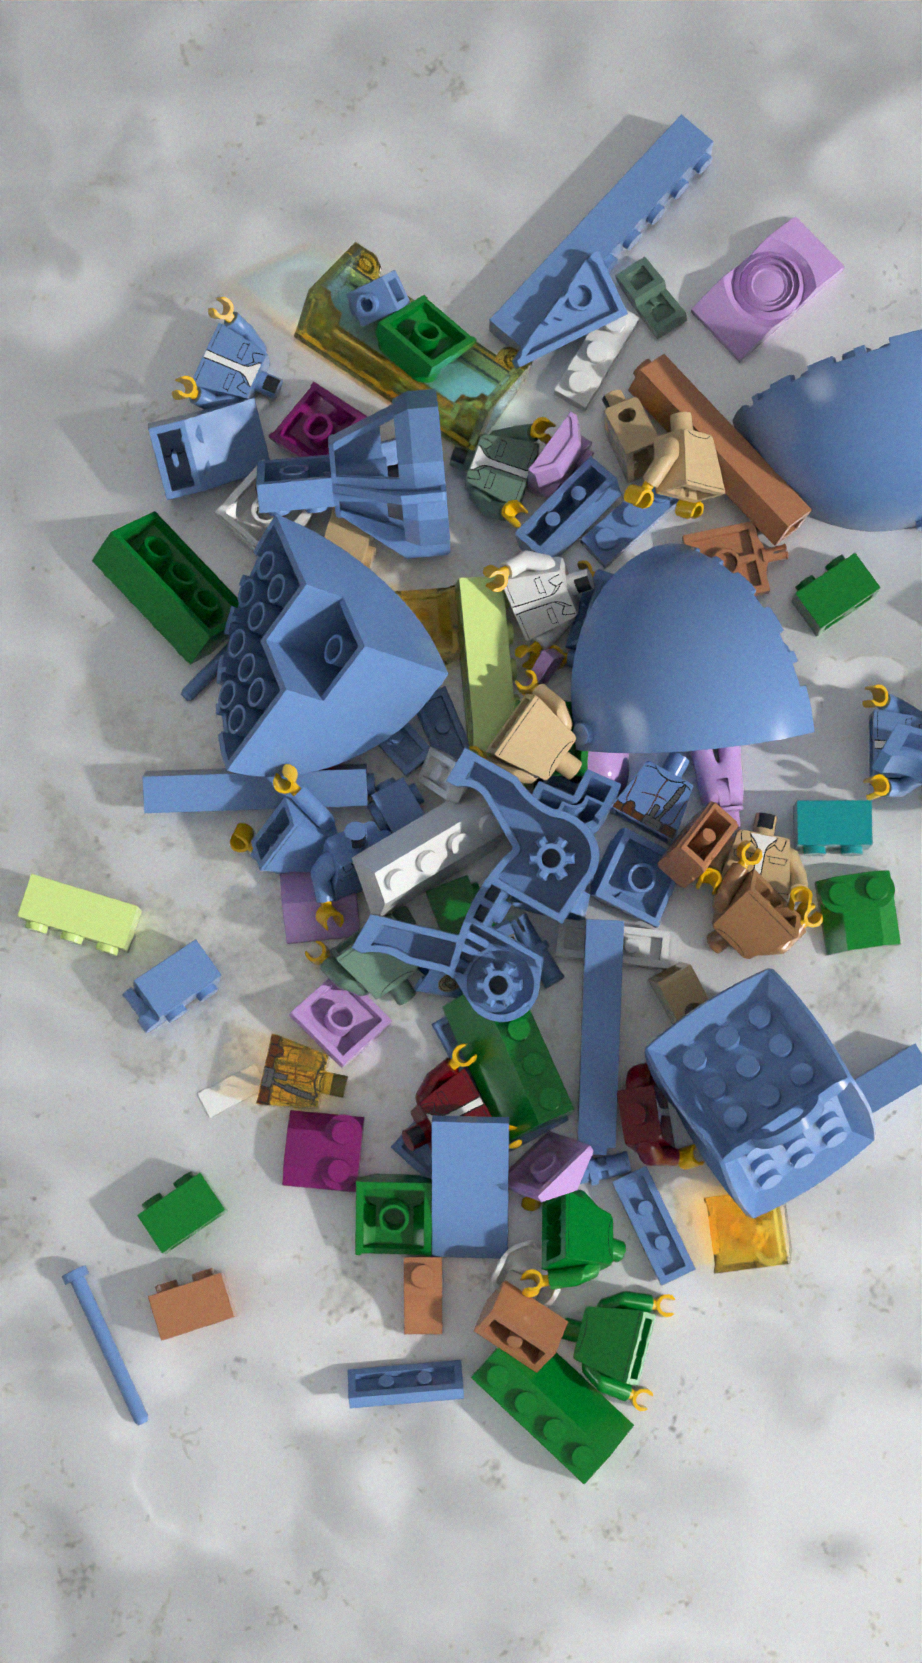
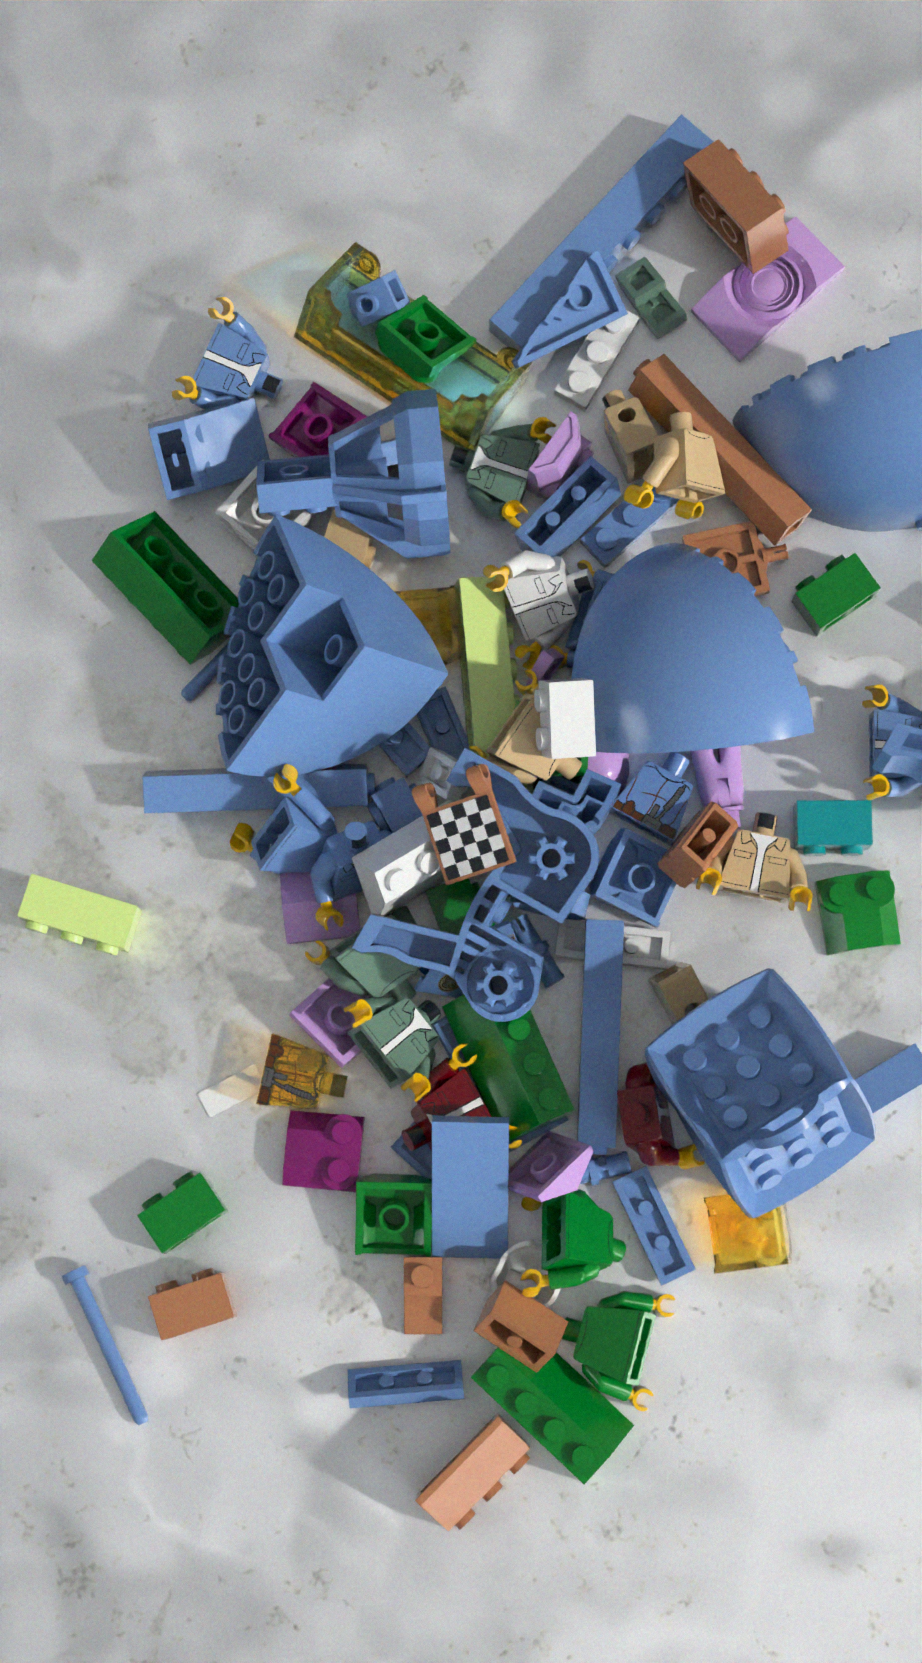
medium blue hinge [122,939,222,1033] -> none
medium nougat torso [706,840,823,959] -> none
none -> sand green torso [343,997,441,1102]
none -> flag [412,764,517,885]
none -> slope [415,1413,530,1531]
none -> white brick [534,678,596,759]
none -> nougat brick [683,139,789,274]

